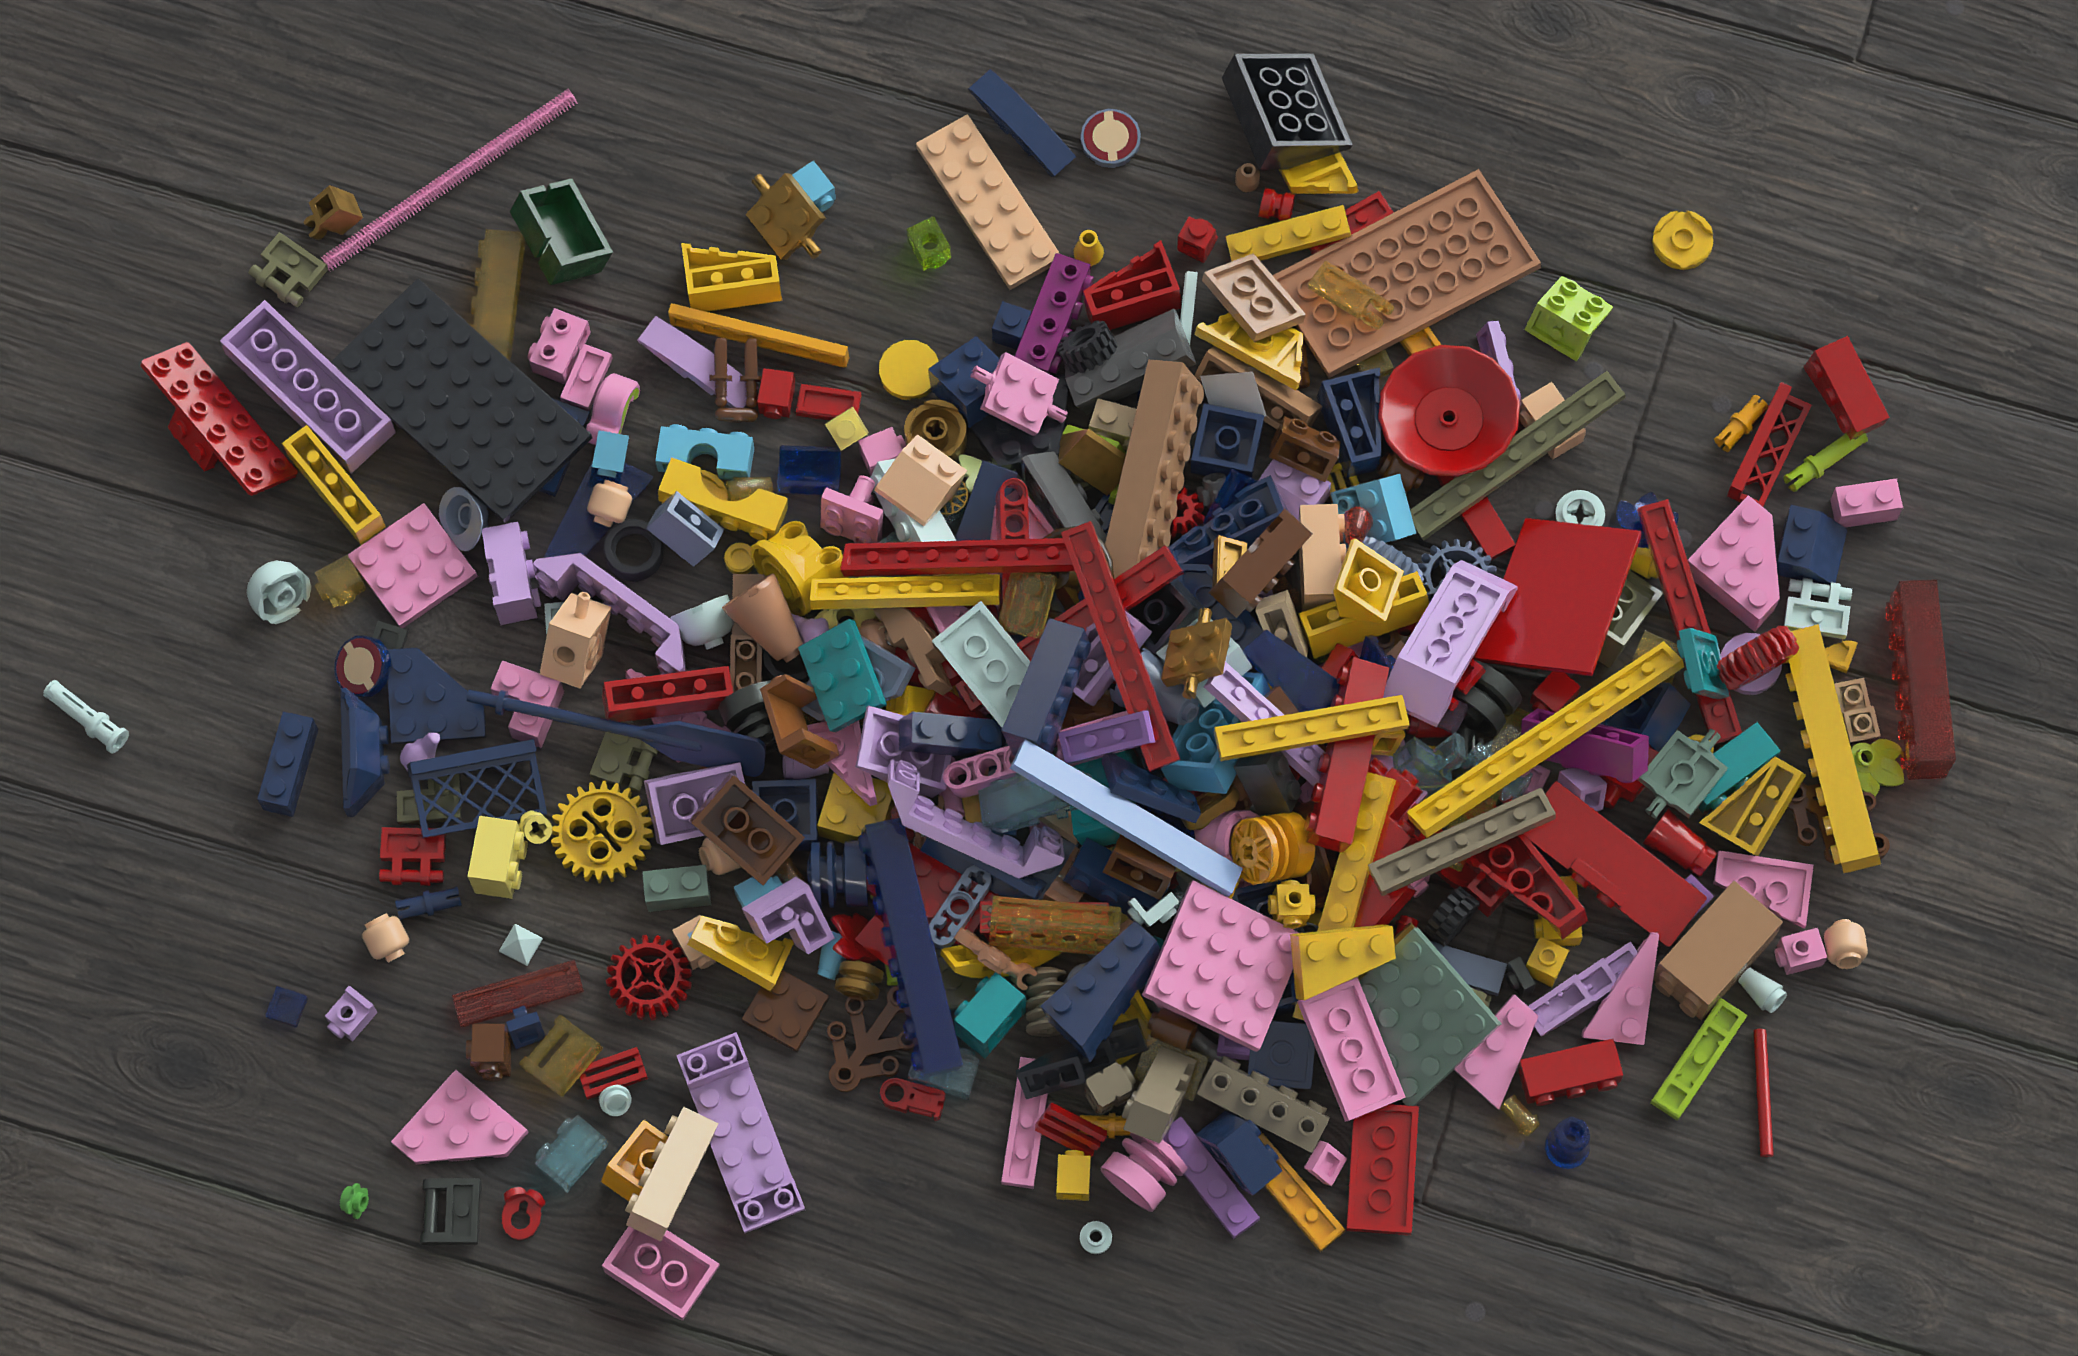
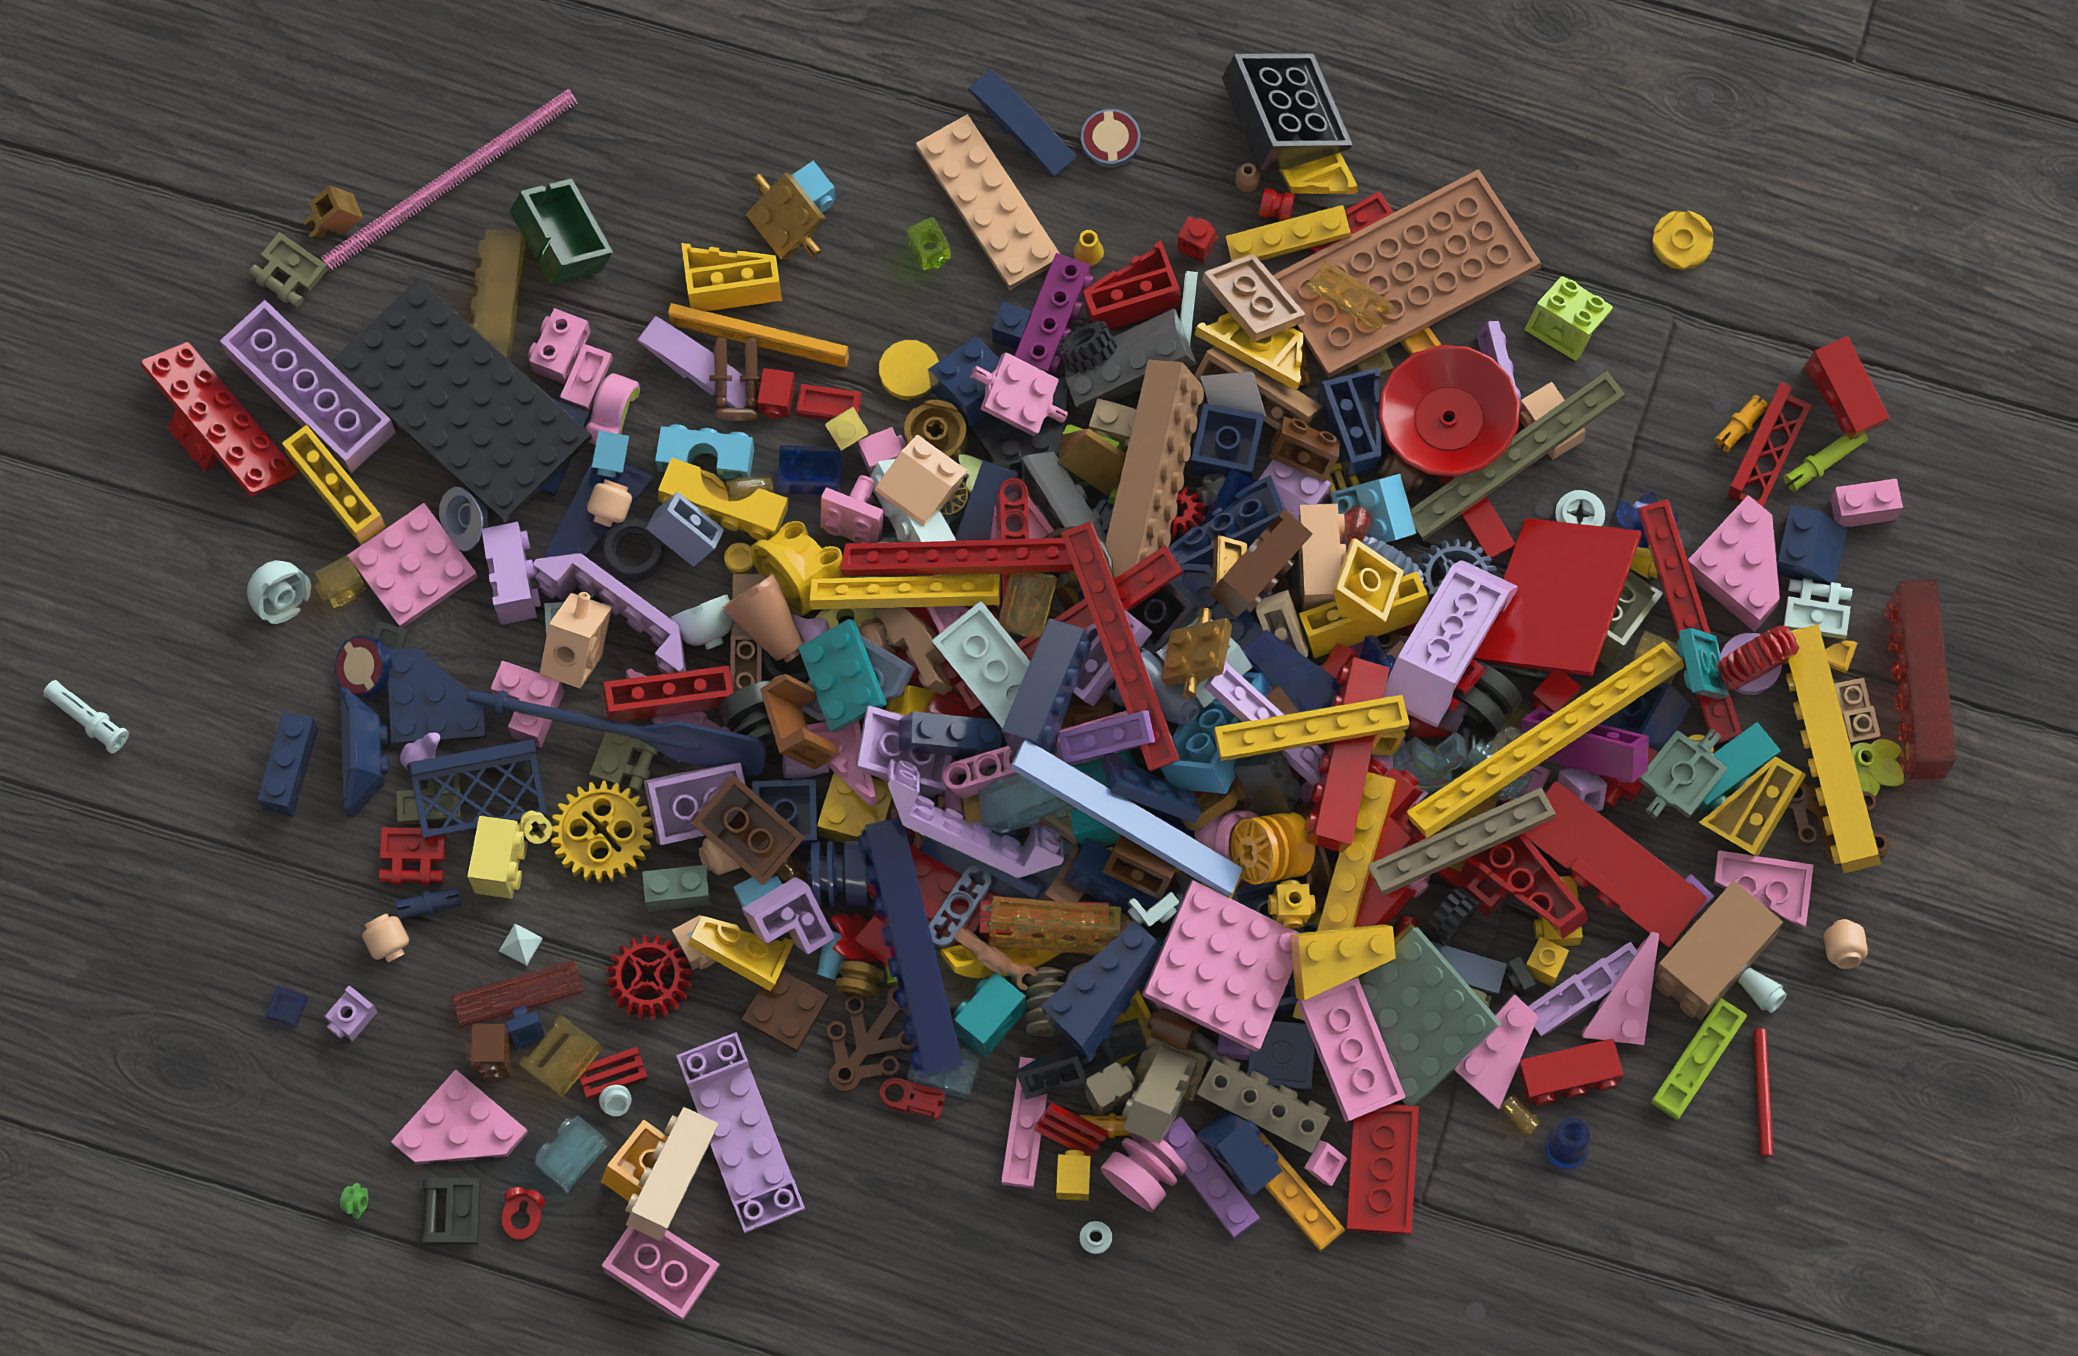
red plant [1642,808,1718,877] -> none
bright pink brick [1774,928,1827,975] -> none

